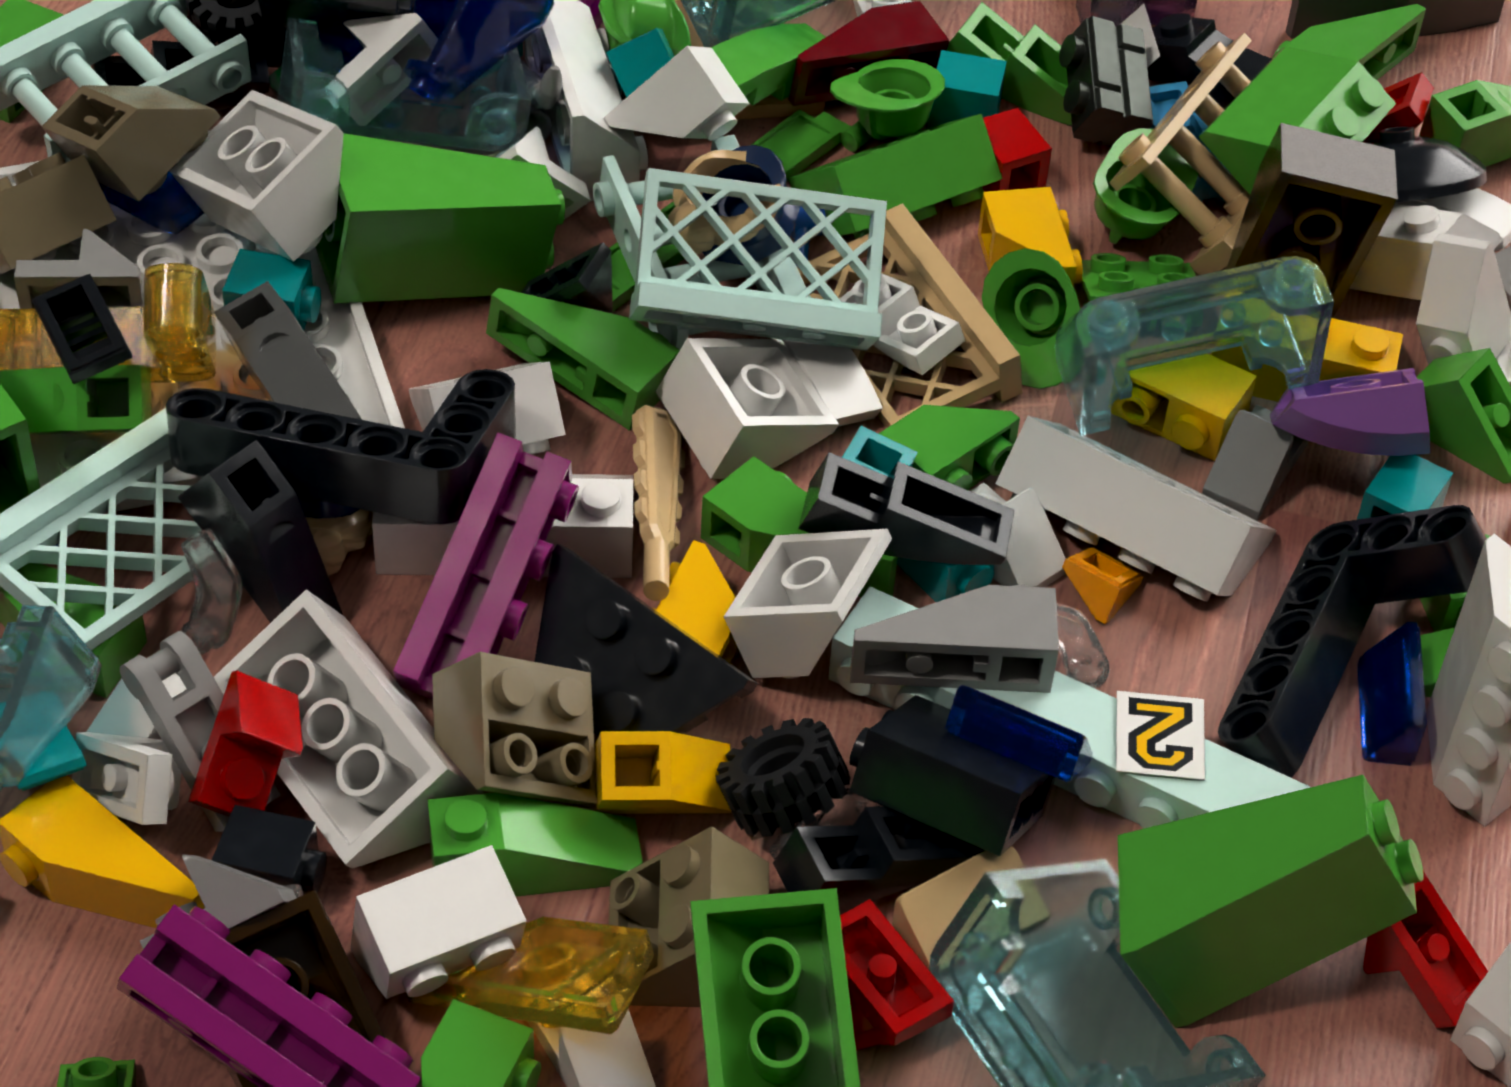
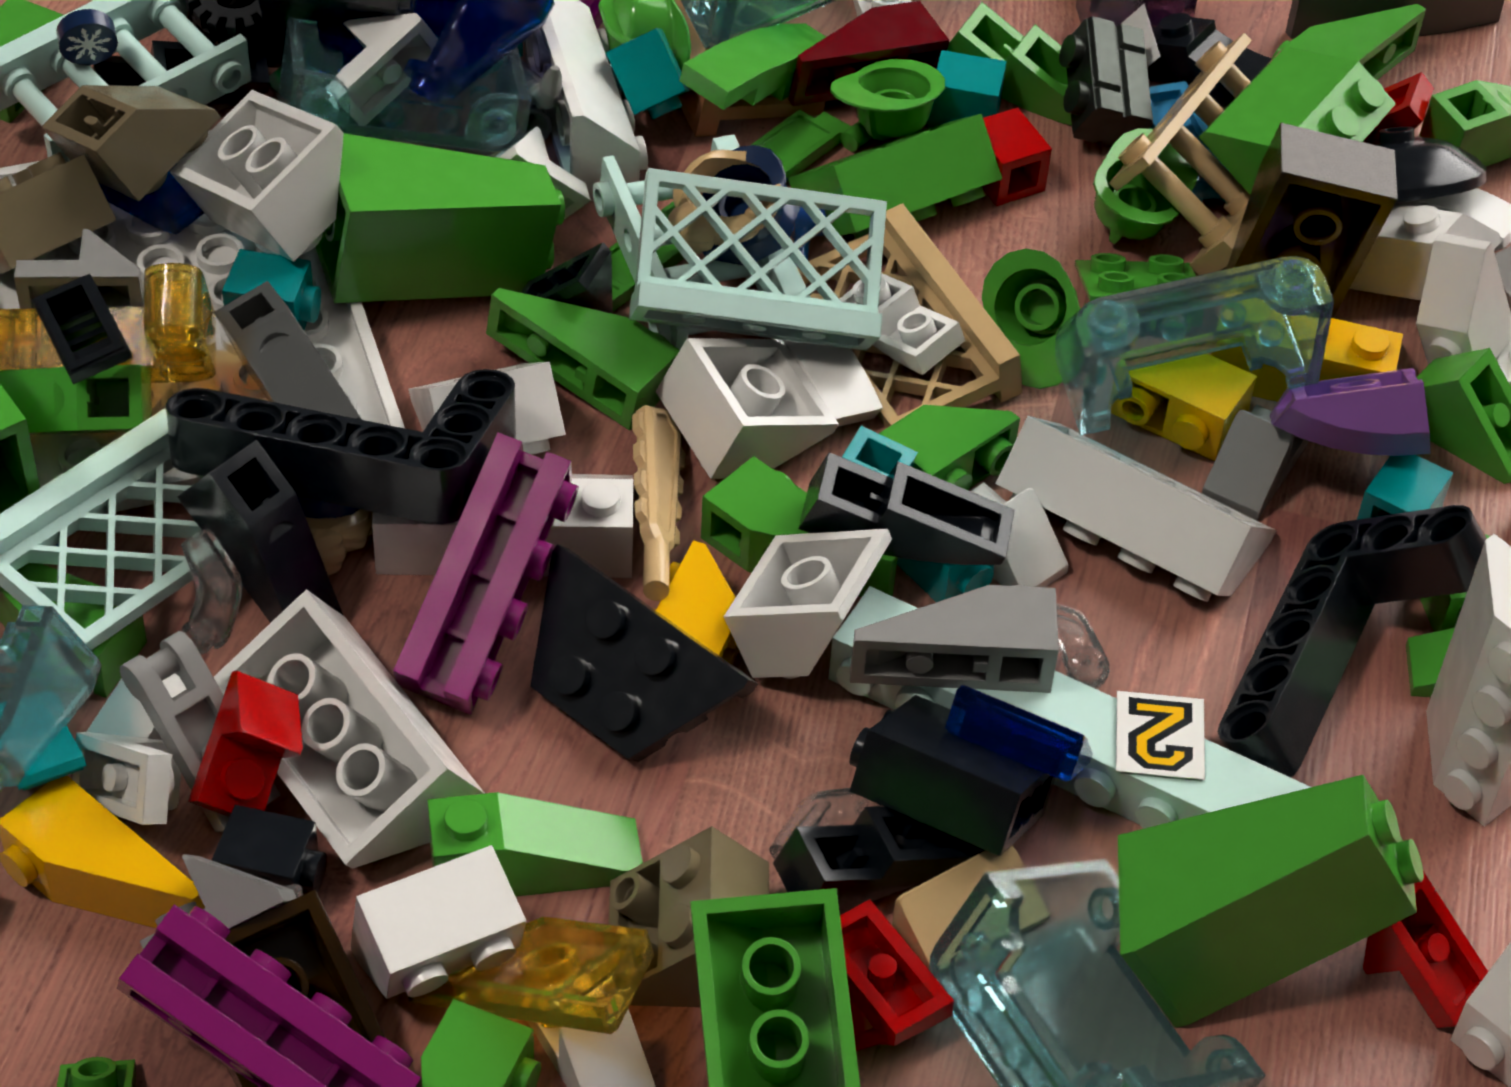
dark tan slope [432,652,597,807] -> none
yellow slope [594,731,731,814] -> none
white slope [603,46,750,141] -> none
black tyre [716,718,851,837] -> none
yellow slope [978,187,1083,287] -> none
light orange slope [1062,547,1144,624] -> none
clear blue slope [1357,622,1427,766] -> none
none -> dark blue tile [56,9,118,65]

